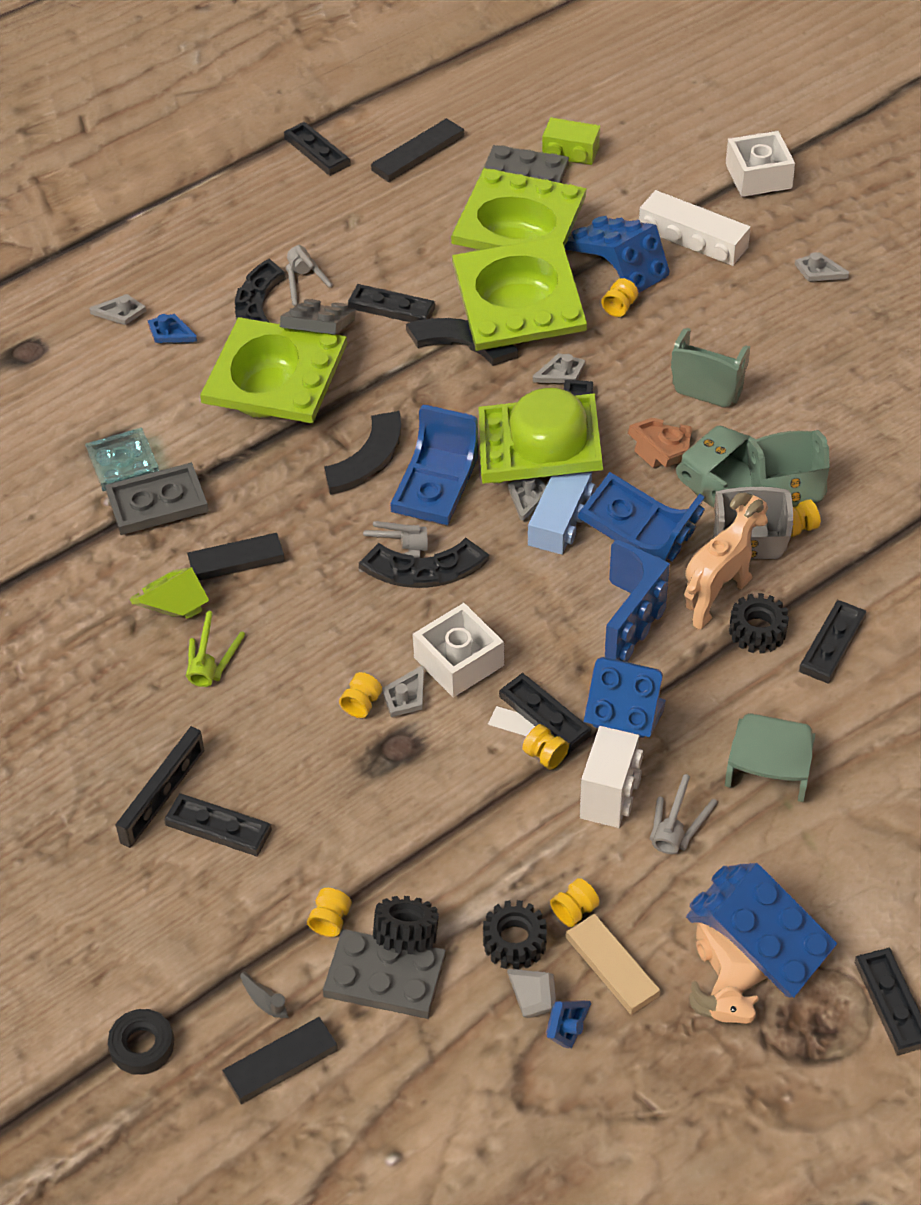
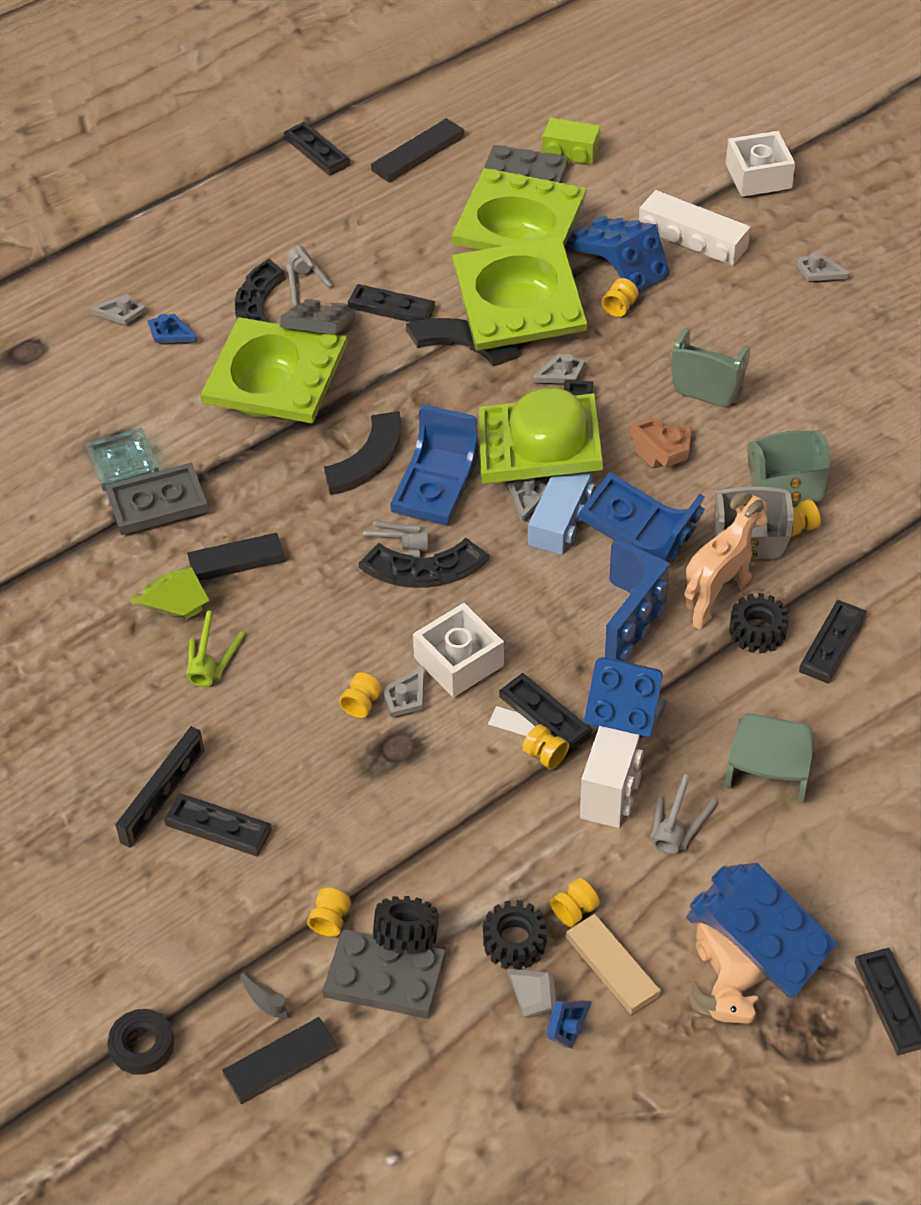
sand green piece [676,426,756,508] -> none

